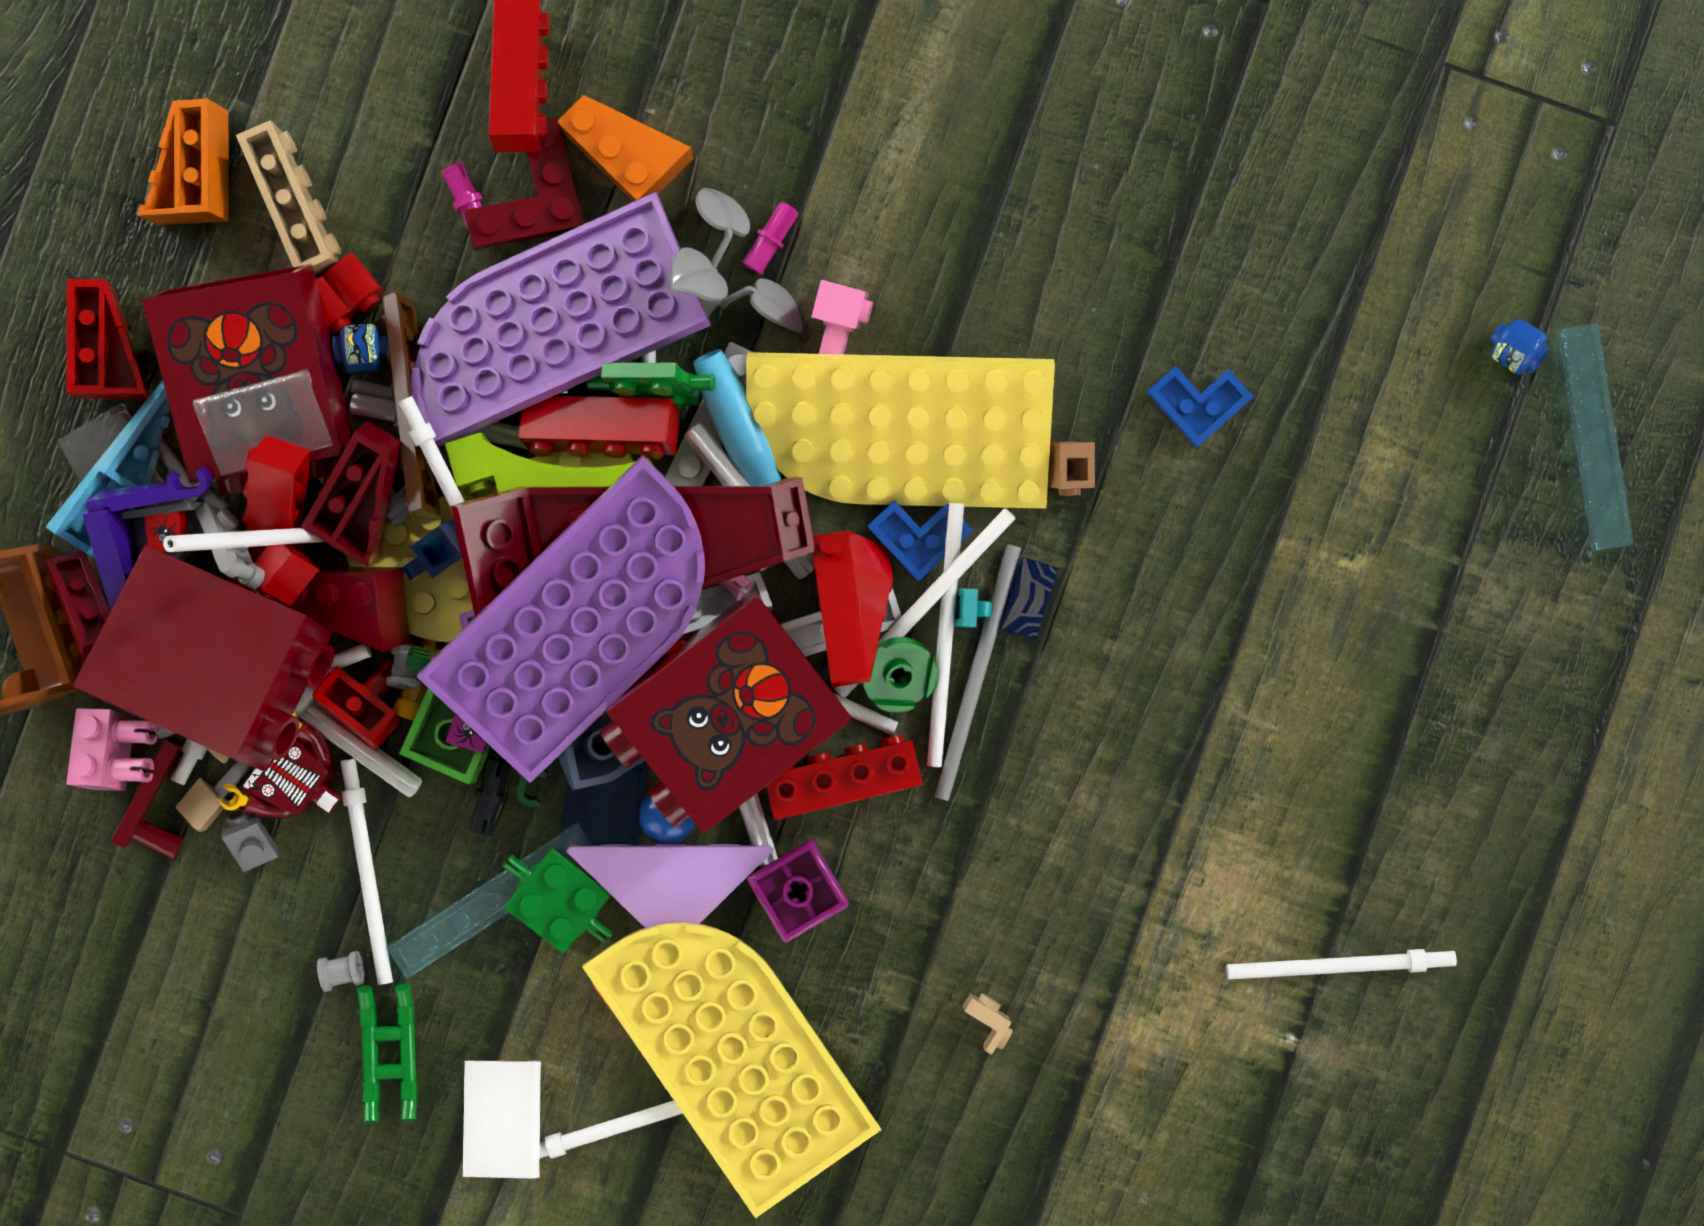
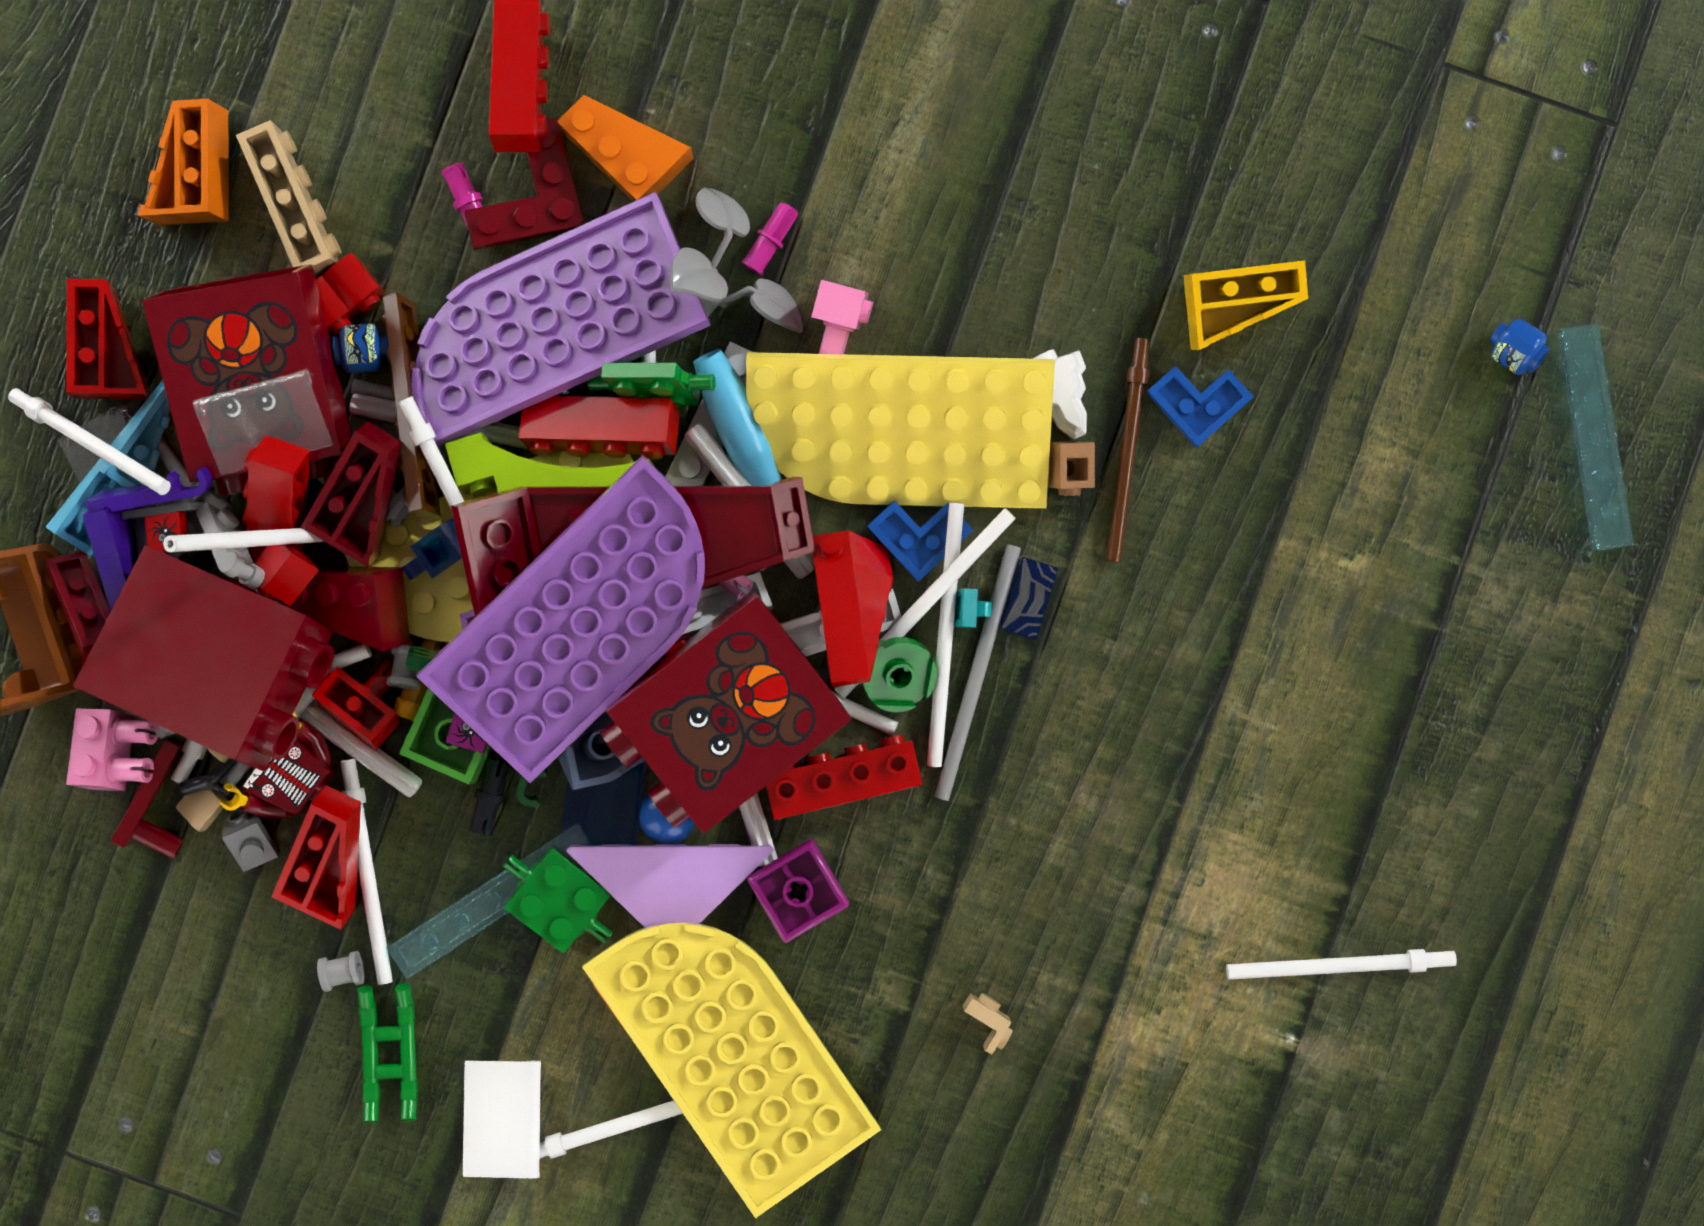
none -> white bar [8,388,171,495]
none -> black bar [180,758,237,796]
none -> red wedge [271,785,361,930]
none -> white rock [1033,349,1087,440]
none -> reddish brown bar [1106,338,1150,563]
none -> yellow wedge [1183,260,1308,350]

